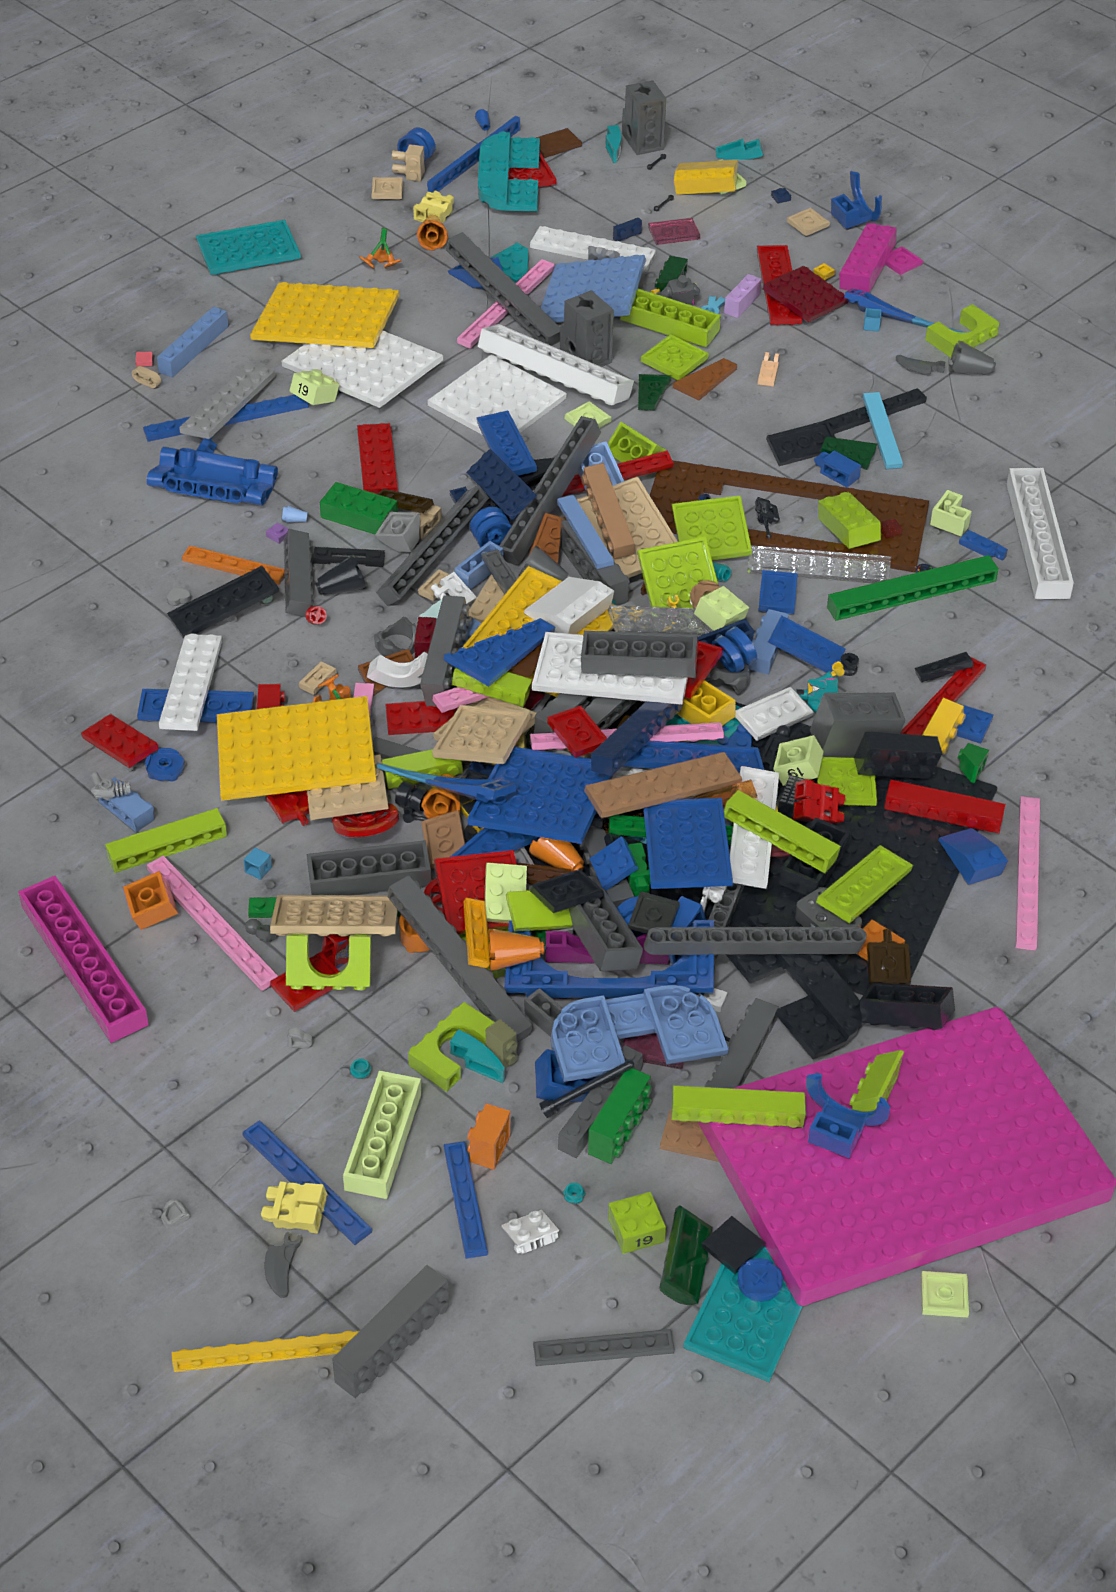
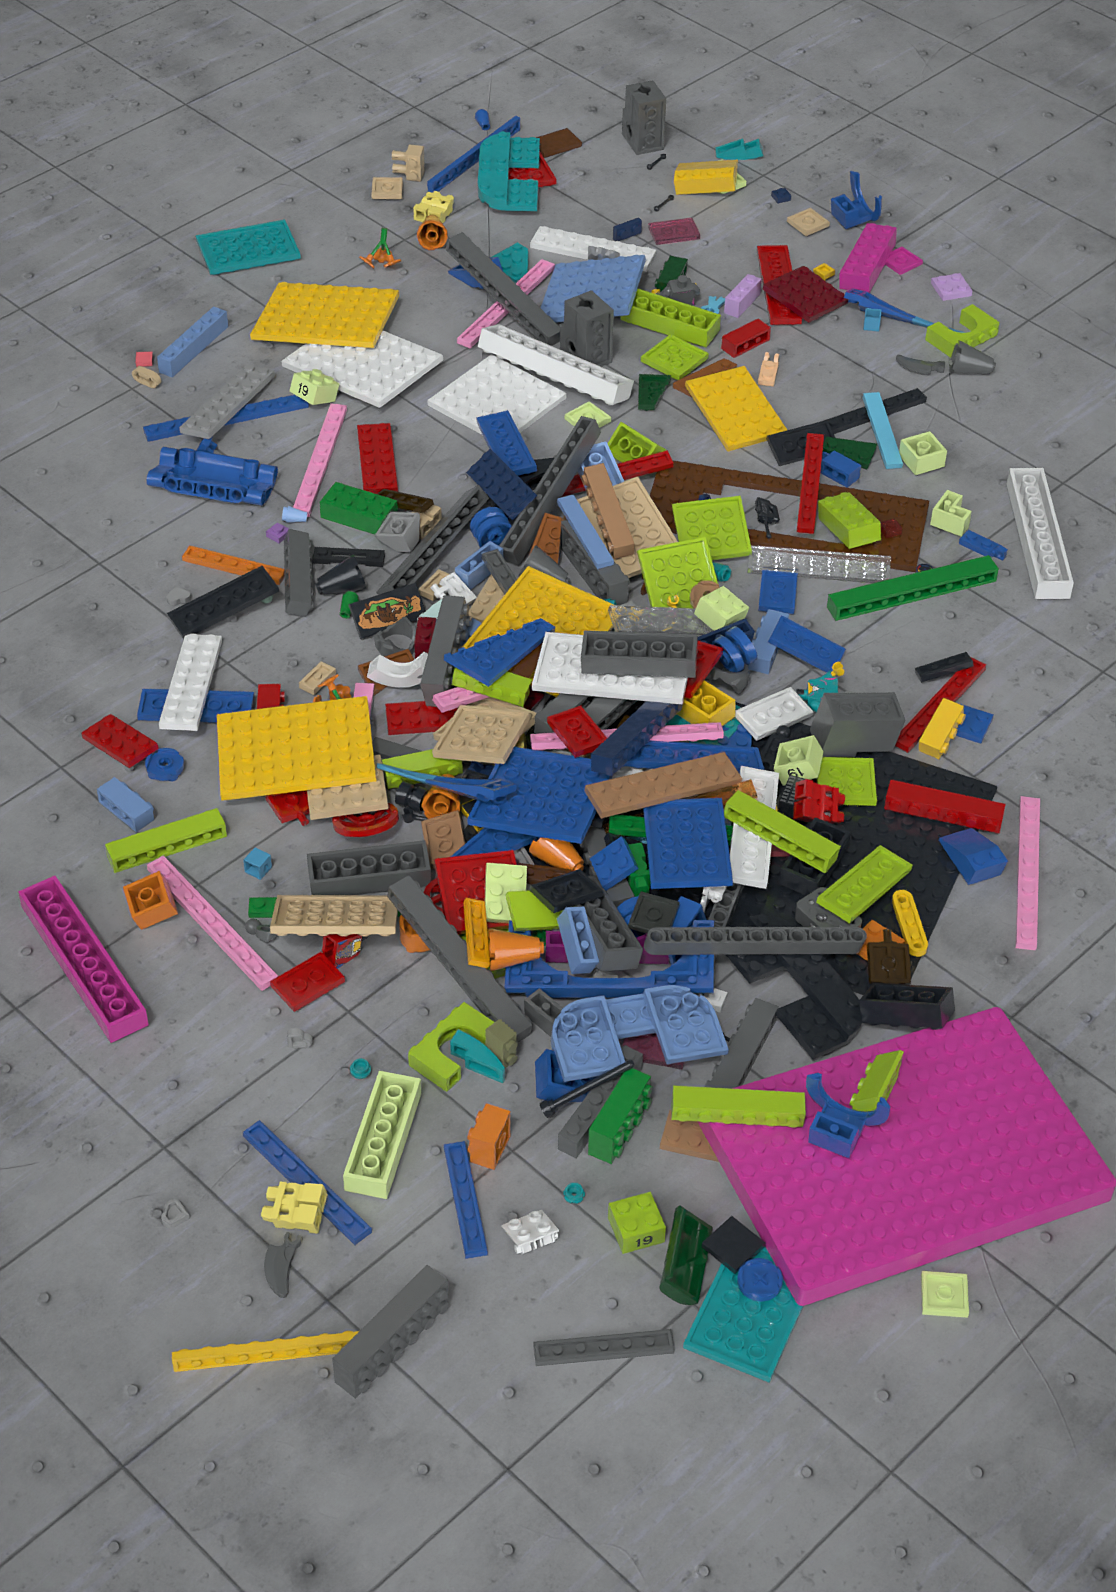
light grey piece [91,772,131,800] -> none
lime arch [286,933,371,990] -> none
red wheel [305,606,327,624] -> none
blue wheel [397,127,436,162] -> none
dark blue tile [450,486,468,503] -> none
white slope [524,577,614,634] -> none
teal slope [605,125,621,163] -> none
black wheel [841,653,859,676] -> none
black brick [854,732,942,779] -> none
green slope [957,743,989,783] -> none
none -> bright pink plate [293,404,347,517]
none -> green cone [339,591,359,619]
none -> tile [349,583,426,639]
none -> medium blue brick [557,907,599,974]
none -> yellow plate [685,366,787,452]
none -> red brick [721,318,771,358]
none -> red plate [796,433,824,534]
none -> yellow plate [892,890,928,957]
none -> yellowish green brick [899,431,947,475]
none -> lavender plate [931,273,972,301]

